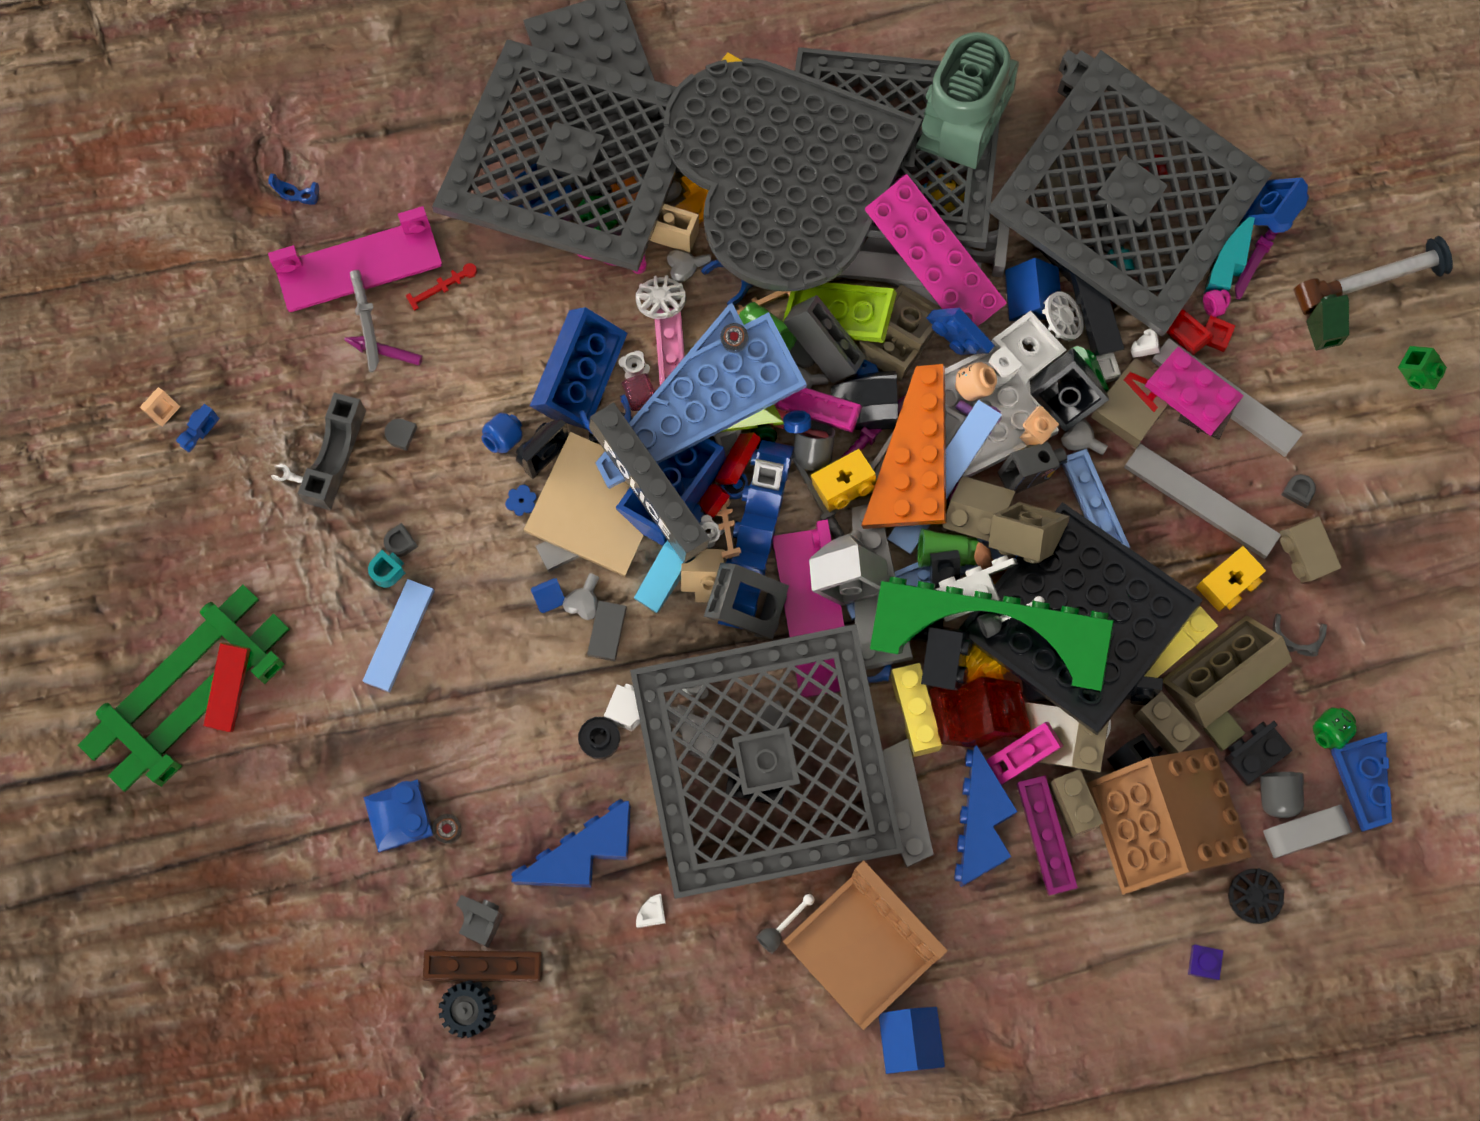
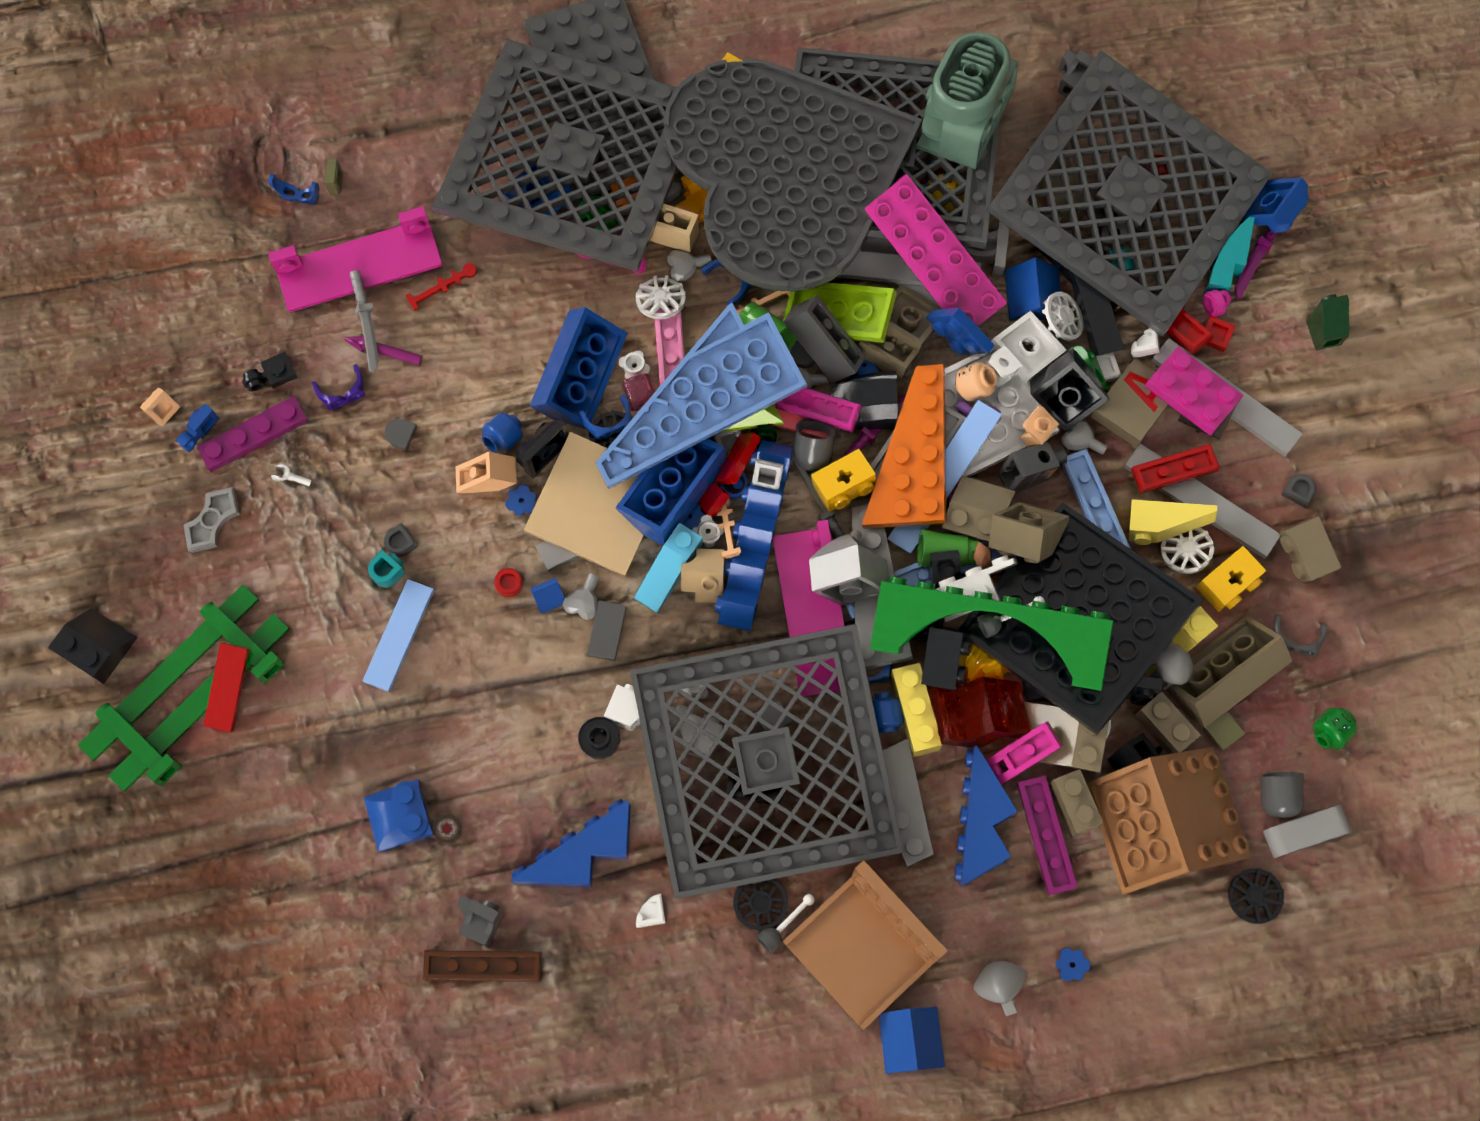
dark grey arch [297,393,366,510] -> none
black wheel [439,980,497,1038] -> none
dark grey brick [589,402,710,563] -> none
dark grey panel [704,563,789,639] -> none
clear smoke tile [720,323,749,353] -> none
blue tile [783,410,811,434] -> none
dark purple plate [1188,945,1224,980] -> none
black bracket [1224,721,1293,786] -> none
piece [1293,236,1453,315] -> none
blue wing [1330,732,1392,832] -> none
green brick [1398,346,1447,390] -> none
none -> black slope [48,608,137,684]
none -> light grey tile [183,487,240,553]
none -> magenta plate [197,396,309,473]
none -> black plate [242,352,298,392]
none -> dark purple cap [311,364,365,410]
none -> olive tile [325,159,343,195]
none -> light nougat slope [456,452,517,494]
none -> red tile [494,568,523,597]
none -> black wheel [733,879,788,931]
none -> blue head [872,692,904,734]
none -> light grey piece [974,960,1027,1016]
none -> blue plant [1055,948,1090,981]
none -> light yellow slope [1129,500,1218,545]
none -> red tile [1131,443,1220,495]
none -> light grey piece [1149,643,1194,690]
none -> white wheel [1161,528,1214,574]

